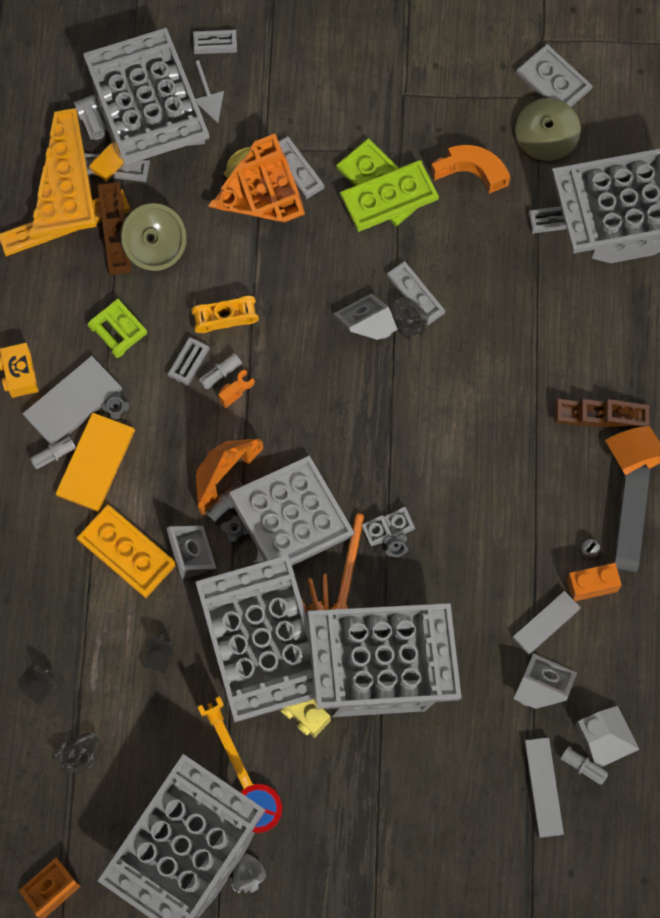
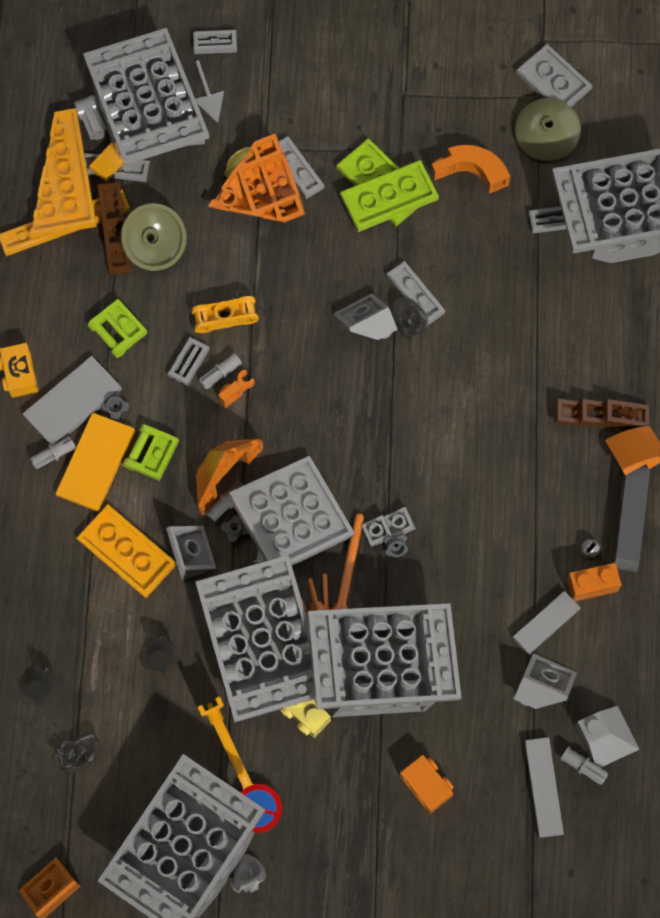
none -> lime plate [122,424,179,481]
none -> orange brick [400,755,454,814]

